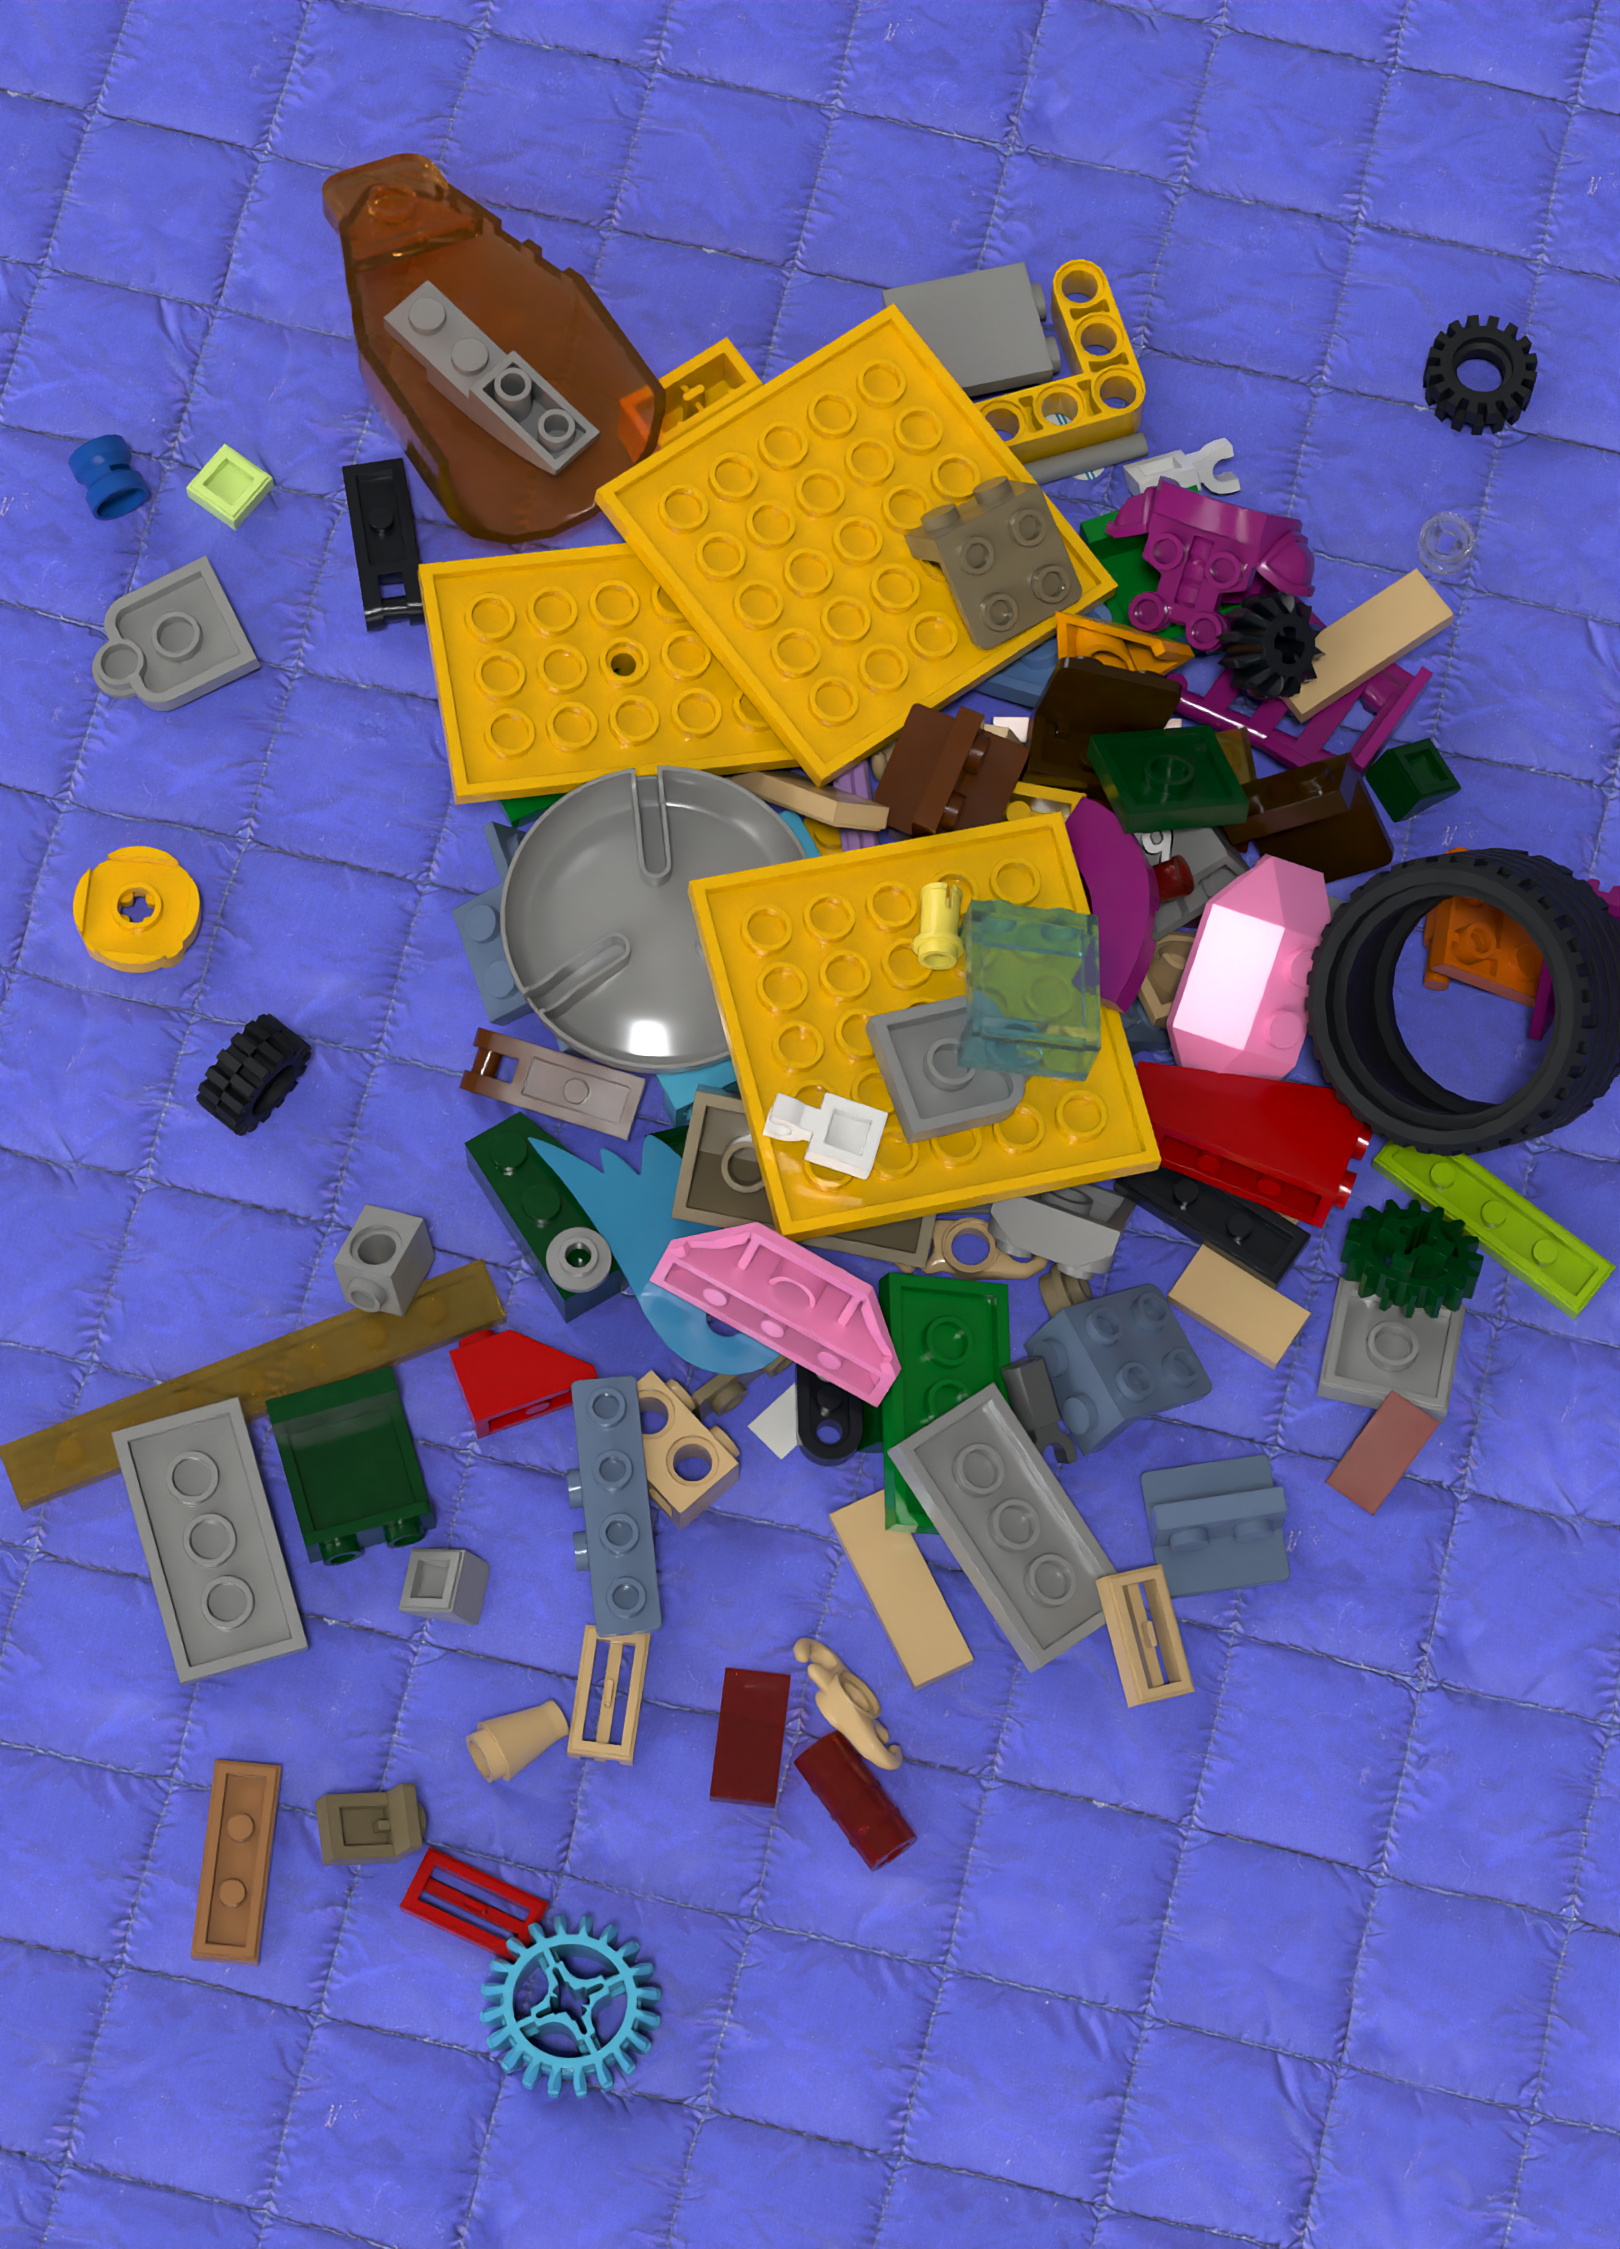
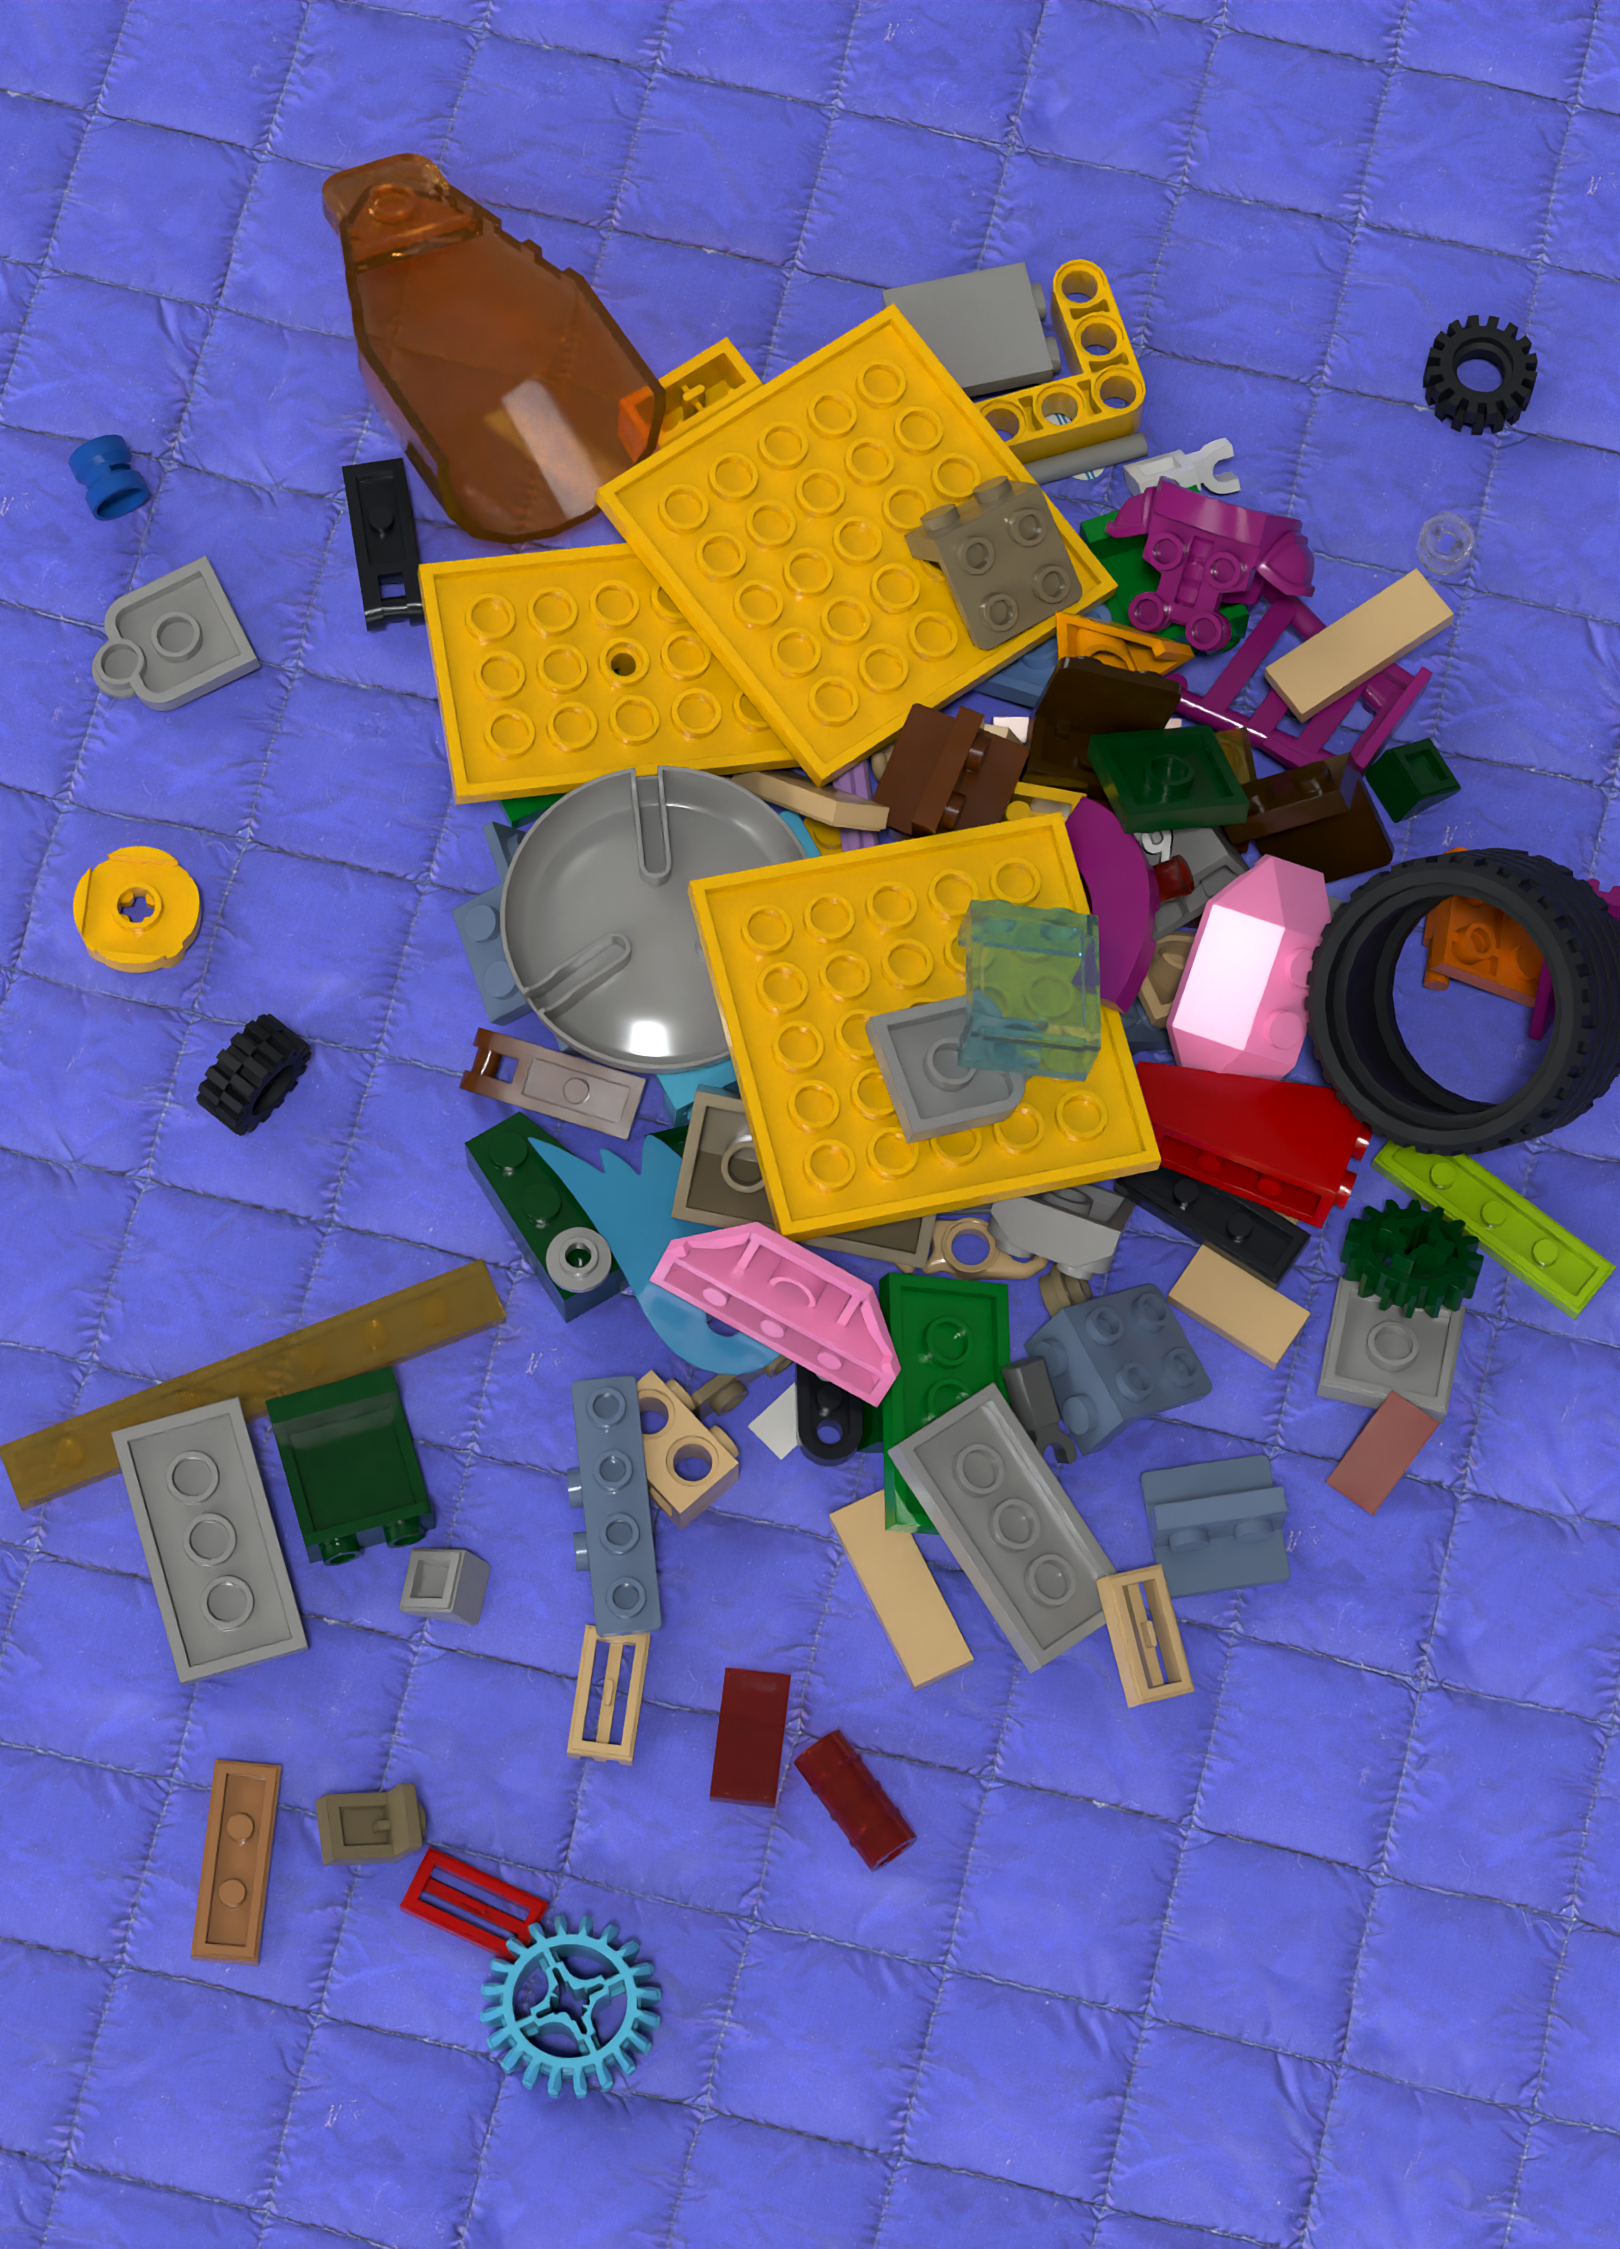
yellowish green tile [186,444,274,531] -> none
light grey brick [333,1204,435,1317] -> none
light grey slope [383,280,600,476] -> none
red slope [449,1329,598,1439] -> none
tan cone [466,1700,569,1783] -> none
white plate [762,1092,888,1180] -> none
tan piece [793,1637,904,1771] -> none
light yellow pin [912,882,964,970] -> none
black gear [1216,592,1326,699] -> none

